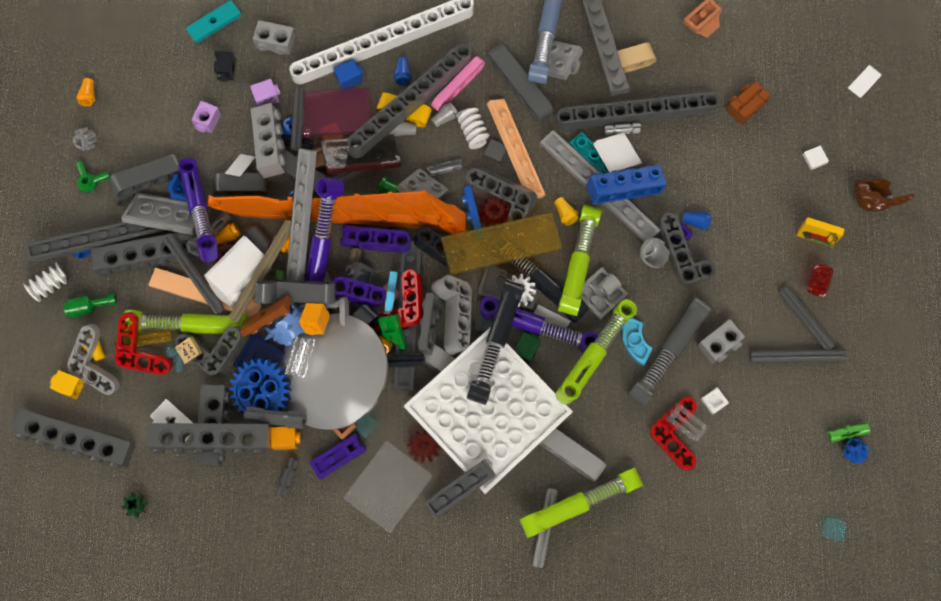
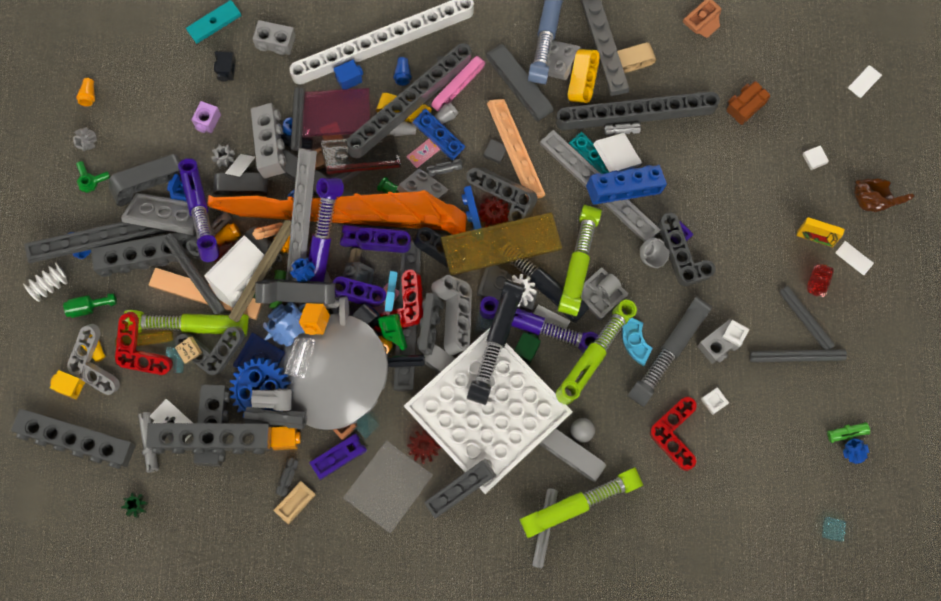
dark orange tile [240,295,292,337] -> none
lavender brick [250,79,280,106] -> none
white piece [456,108,489,149] -> none
yellow cone [554,197,578,226] -> none
clear tile [666,403,708,443] -> none
blue cone [683,211,712,230] -> none
none -> light grey pin [138,412,159,473]
none -> light grey gear [212,144,235,168]
none -> light grey piece [251,389,292,411]
none -> light nougat axle [252,222,283,240]
none -> tan tile [273,481,316,525]
none -> blue gear [290,258,316,282]
none -> bright pink sticker [406,139,440,168]
none -> blue tile [412,108,466,161]
none -> yellow beam [568,49,600,103]
none -> light grey piece [570,418,595,443]
none -> white tile [722,320,750,347]
none -> white sticker [835,241,874,275]

